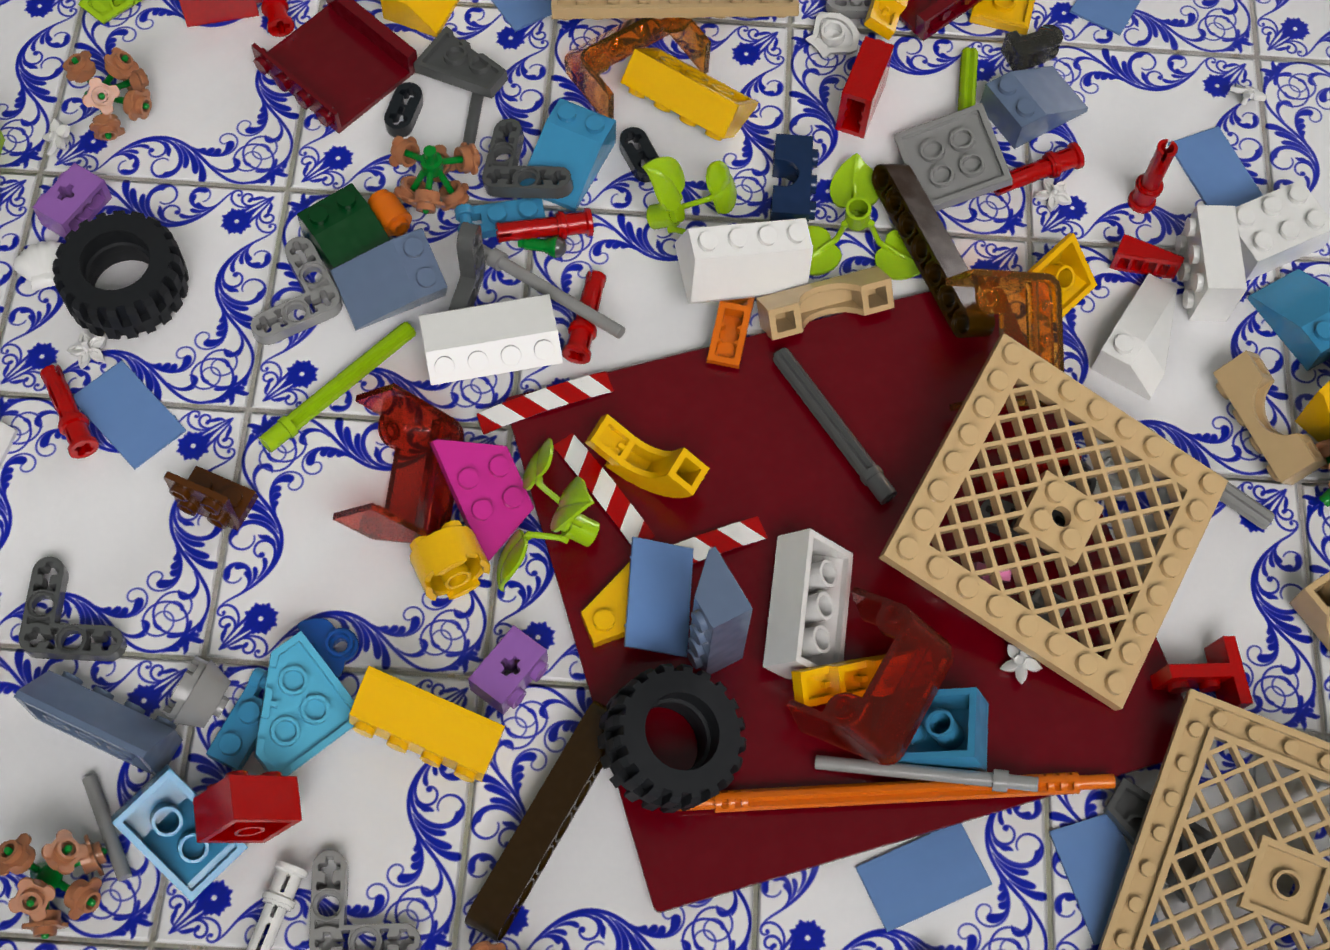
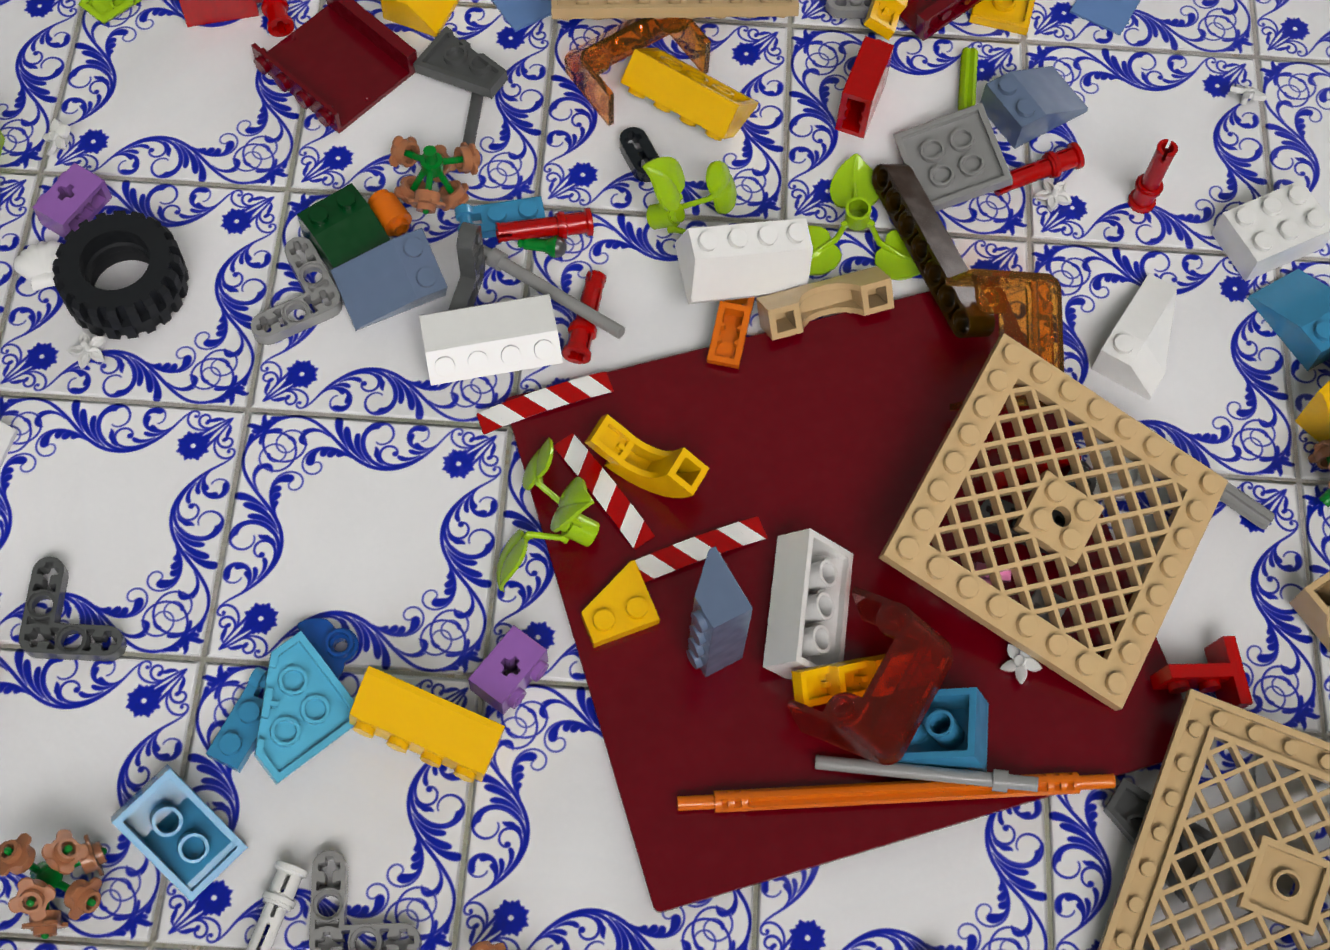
sand blue slope [14,670,183,776] -> none
red pin [40,365,99,459] -> none
nougat plant [62,47,152,141] -> none
medium blue window [73,360,186,470] -> none
light grey bar [82,774,132,881] -> none
light grey cone [162,655,231,728] -> none
reddish brown bracket [163,466,258,531] -> none
red brick [193,770,302,843] -> none
lime axle [258,322,416,453] -> none
clear red windscreen [332,383,464,543] -> none
black beam [384,82,424,137] -> none
yellow brick [409,520,490,601] -> none
dark pink wing [430,439,534,561] -> none
dark brown beam [465,700,607,942] -> none
dark grey beam [482,118,573,199] -> none
dark azure slope [520,98,616,212] -> none
black tyre [597,663,746,813] -> none
medium blue window [624,537,694,657] -> none
dark blue arch [770,133,818,224] -> none
dark grey axle [773,348,897,505] -> none
white animal [806,12,859,59] -> none
medium blue window [855,824,992,933] -> none
clear smoke leg [1001,24,1063,71] -> none
yellow slope [1018,233,1097,323] -> none
medium blue window [1049,814,1159,945] -> none
red slope [1109,234,1184,279] -> none
medium blue window [1168,126,1263,207] -> none
white brick [1175,205,1247,322] -> none
tan arch [1213,350,1327,485] -> none

